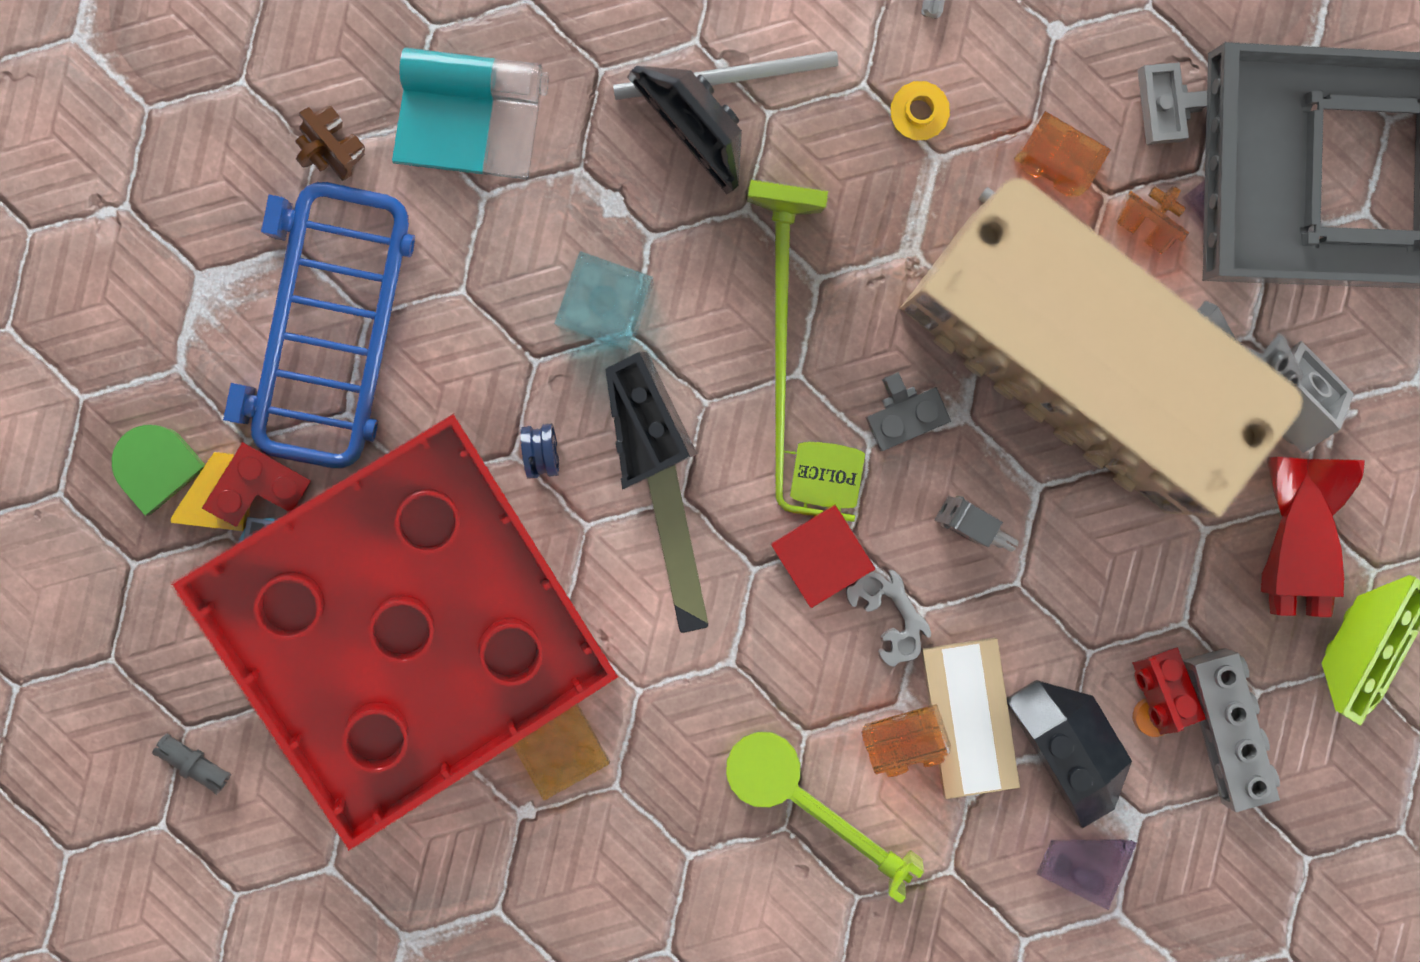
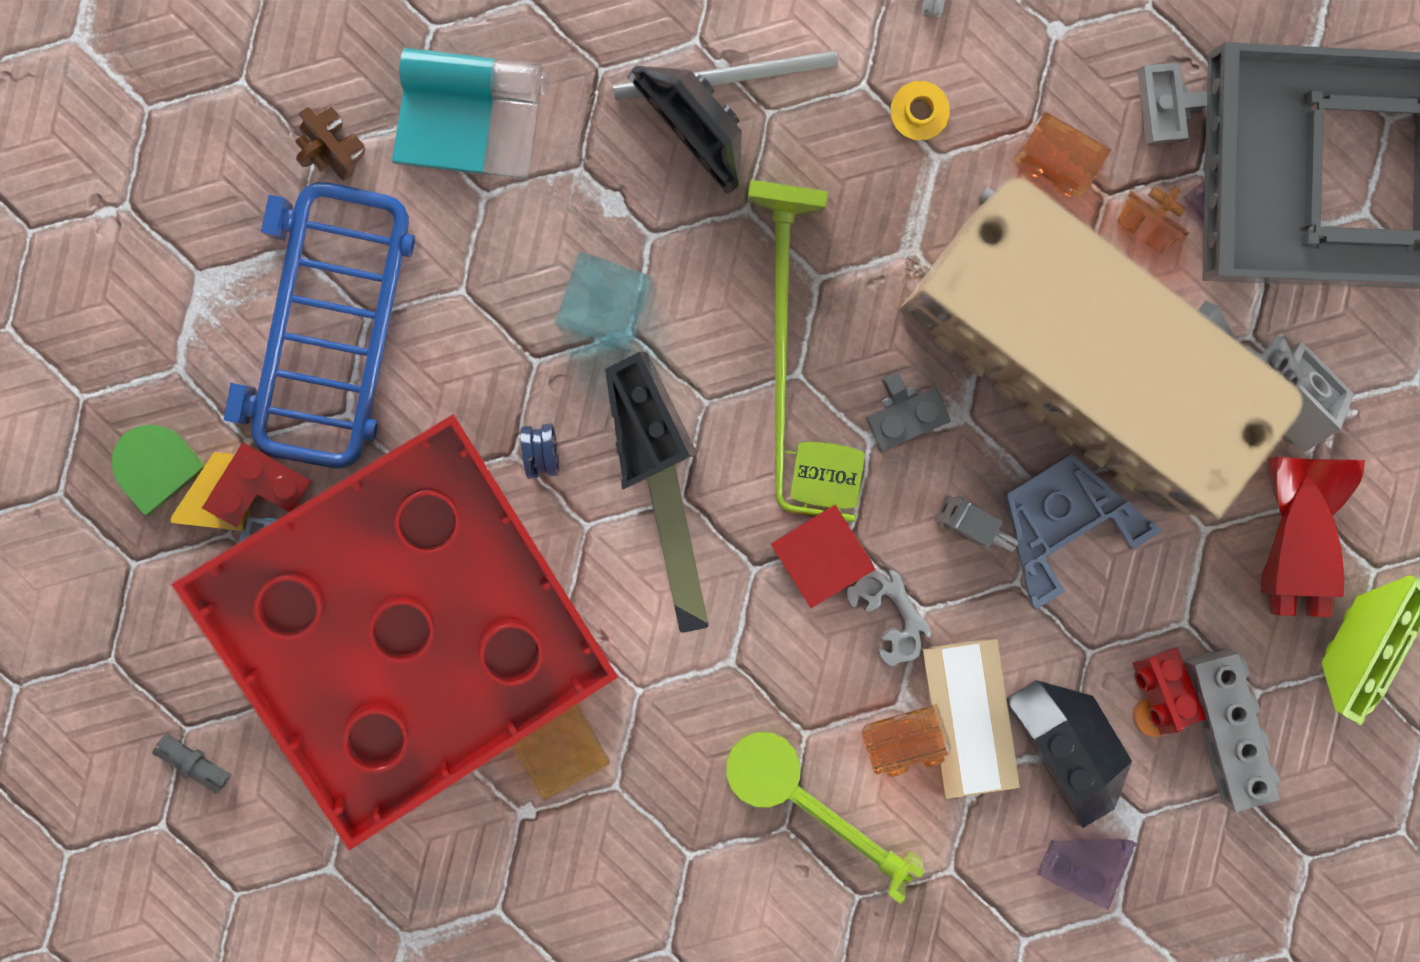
none -> sand blue wing [1004,454,1162,610]

